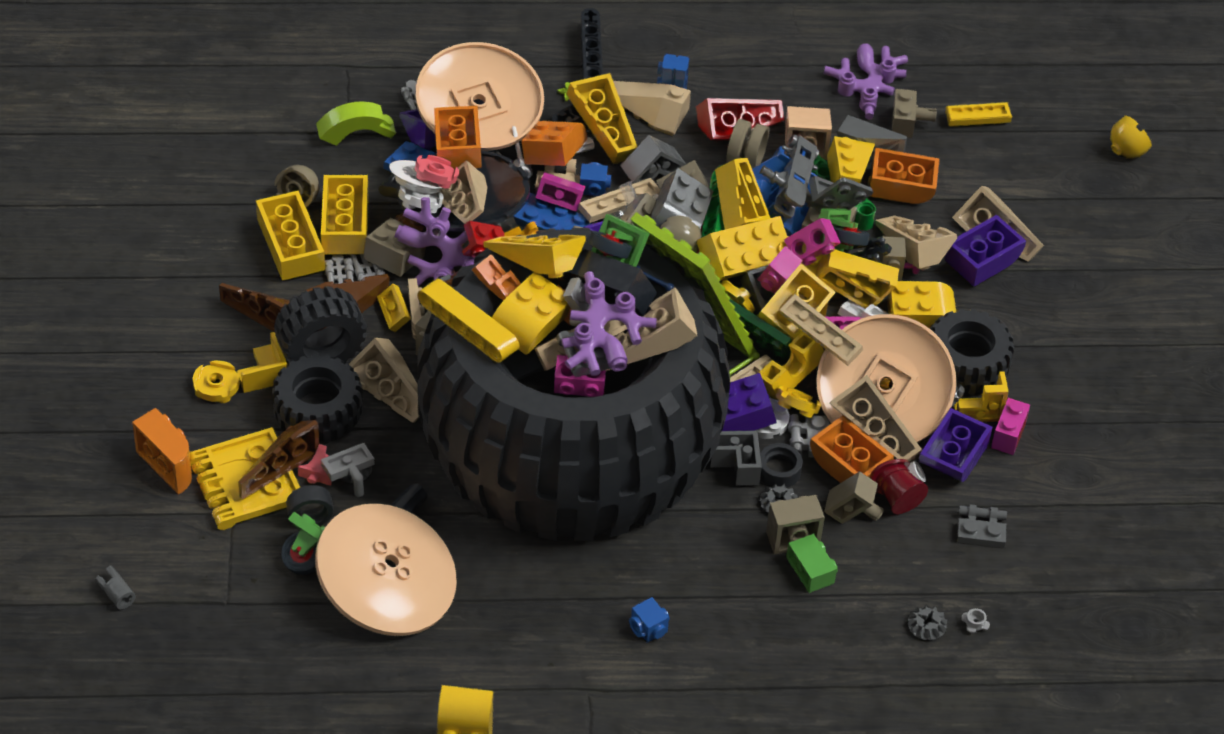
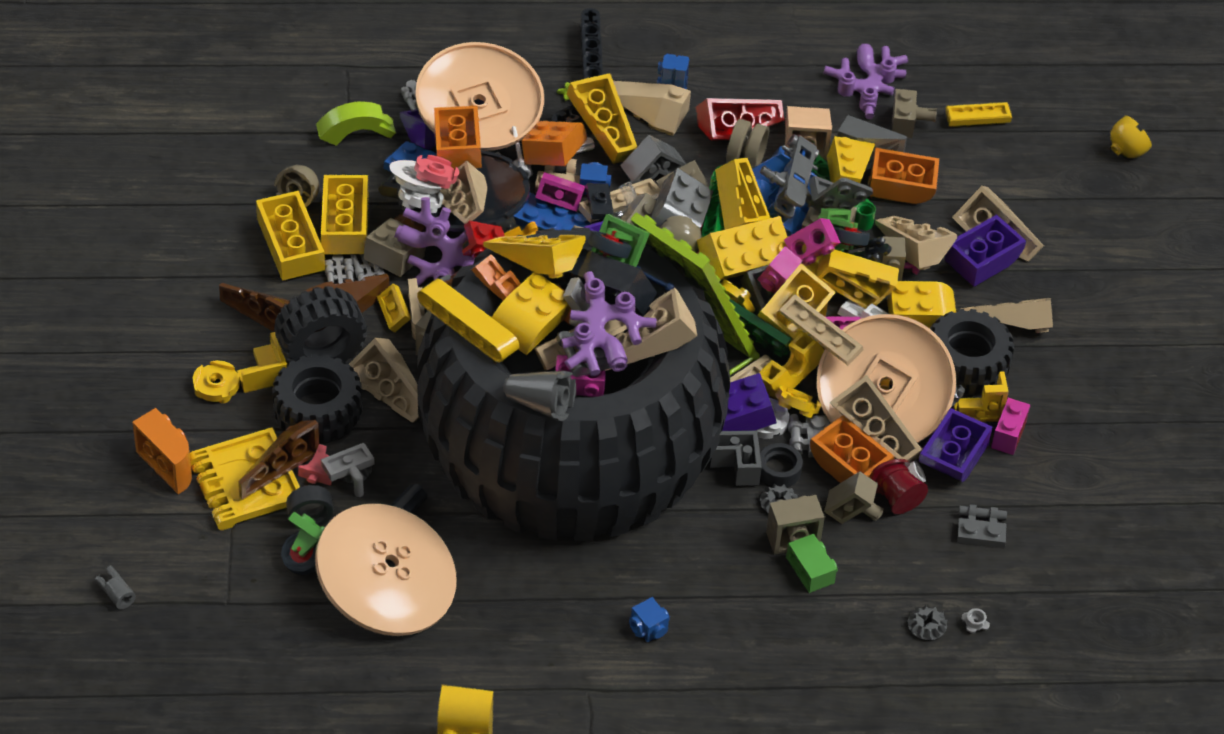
none -> dark grey cone [503,371,576,421]
none -> black plate [586,183,614,220]
none -> tan wedge [961,298,1053,333]

